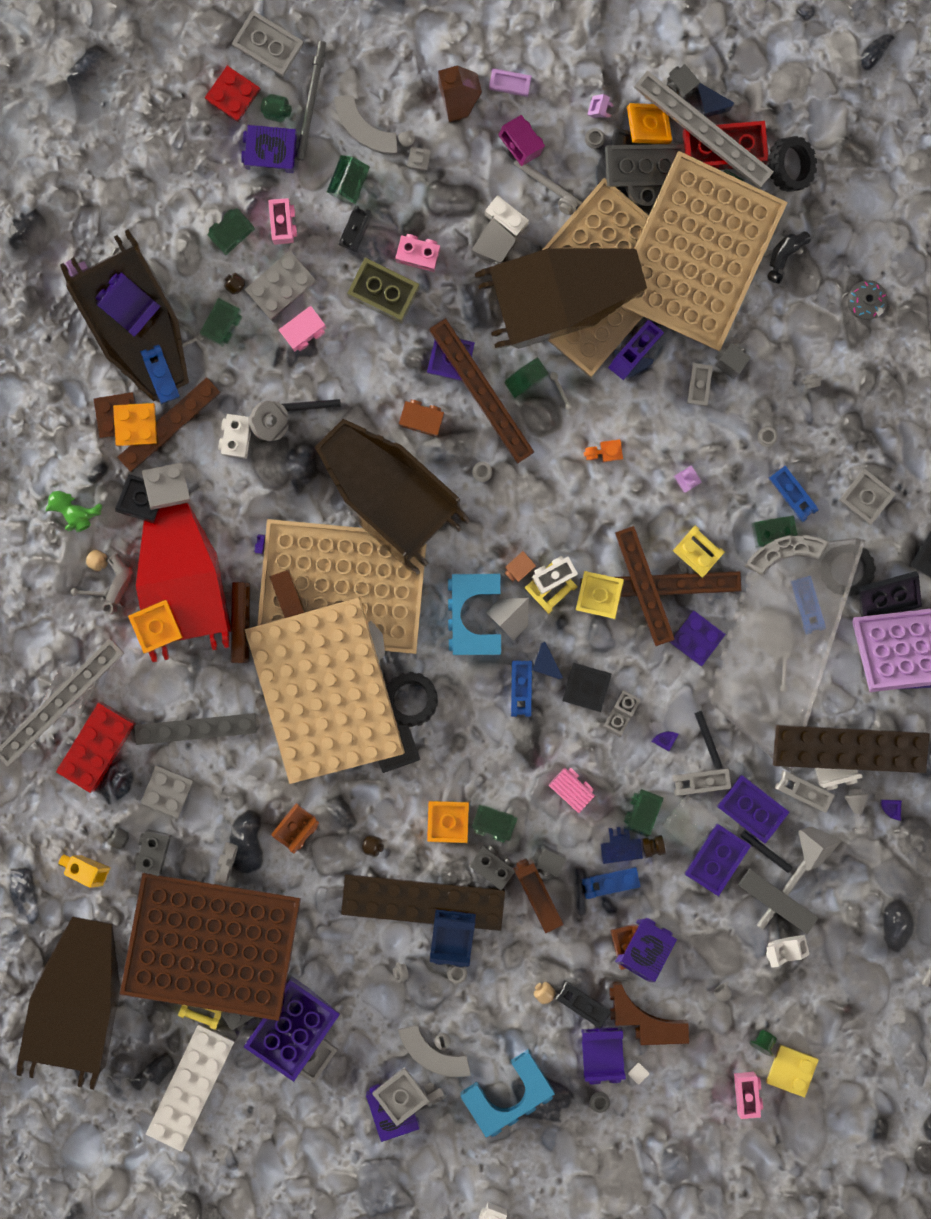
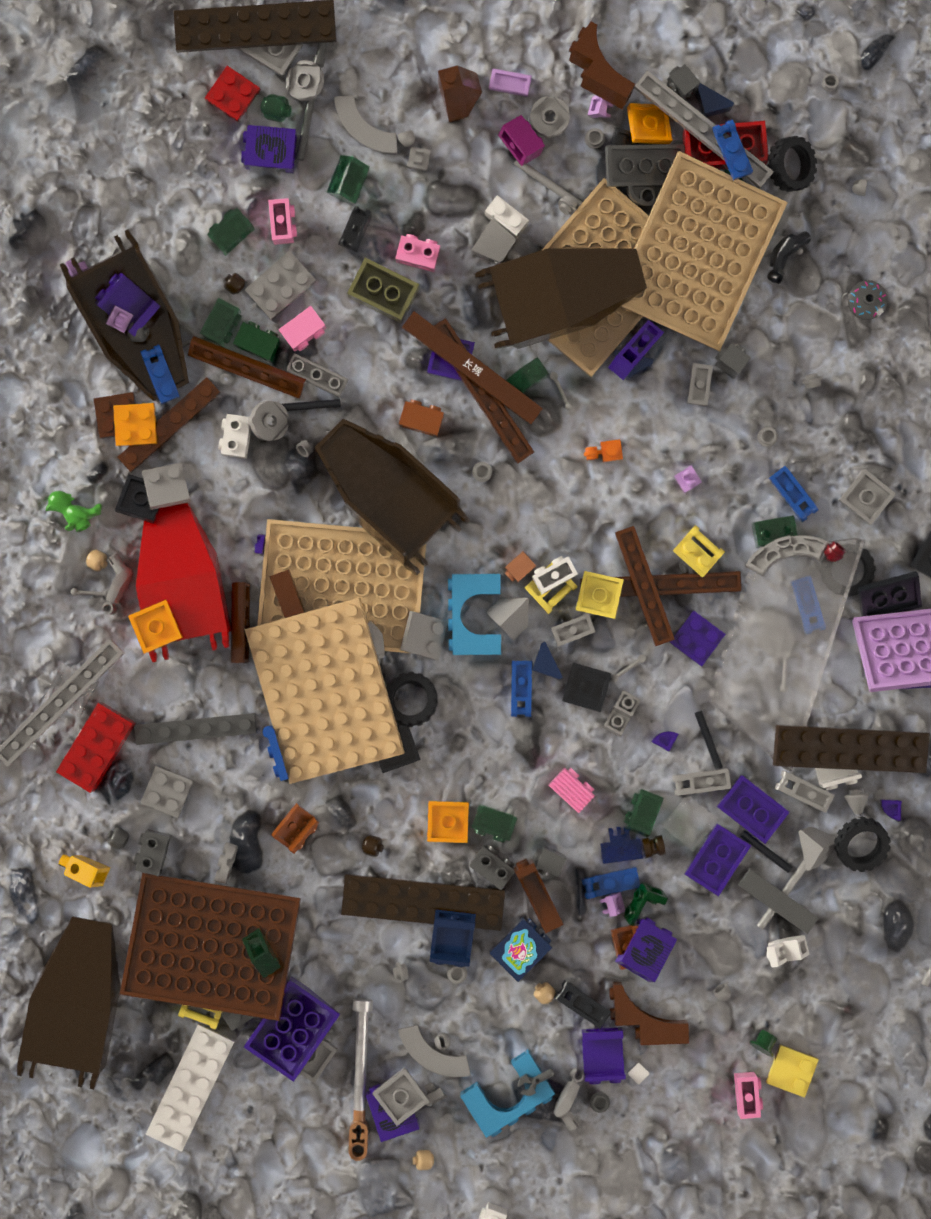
none -> lavender tile [105,305,133,333]
none -> dark grey piece [128,322,149,342]
none -> dark brown plate [173,0,337,53]
none -> reddish brown plate [188,336,306,399]
none -> dark green brick [233,321,281,363]
none -> clear green slope [242,928,281,978]
none -> blue plate [262,725,289,781]
none -> light grey tile [286,60,324,102]
none -> light grey tile [286,353,348,398]
none -> light grey hinge [296,440,314,457]
none -> flat silver piece [349,998,373,1161]
none -> light grey plate [400,611,448,660]
none -> reddish brown tile [402,311,543,425]
none -> tan piece [413,1150,434,1171]
none -> panel [489,917,552,982]
none -> dark grey bar [517,1069,555,1096]
none -> light grey plate [530,97,570,139]
none -> light grey plate [551,614,595,646]
none -> light grey arm [553,1068,585,1131]
none -> reddish brown arch [569,21,636,109]
none -> lavender tile [600,892,625,917]
none -> light grey hinge [611,655,646,682]
none -> dark green bracket [624,882,668,926]
none -> blue plate [713,120,753,181]
none -> light grey hinge [822,74,839,92]
none -> dark red plate [824,541,846,562]
none -> black tyre [834,817,891,872]
none -> light grey hinge [852,179,867,196]

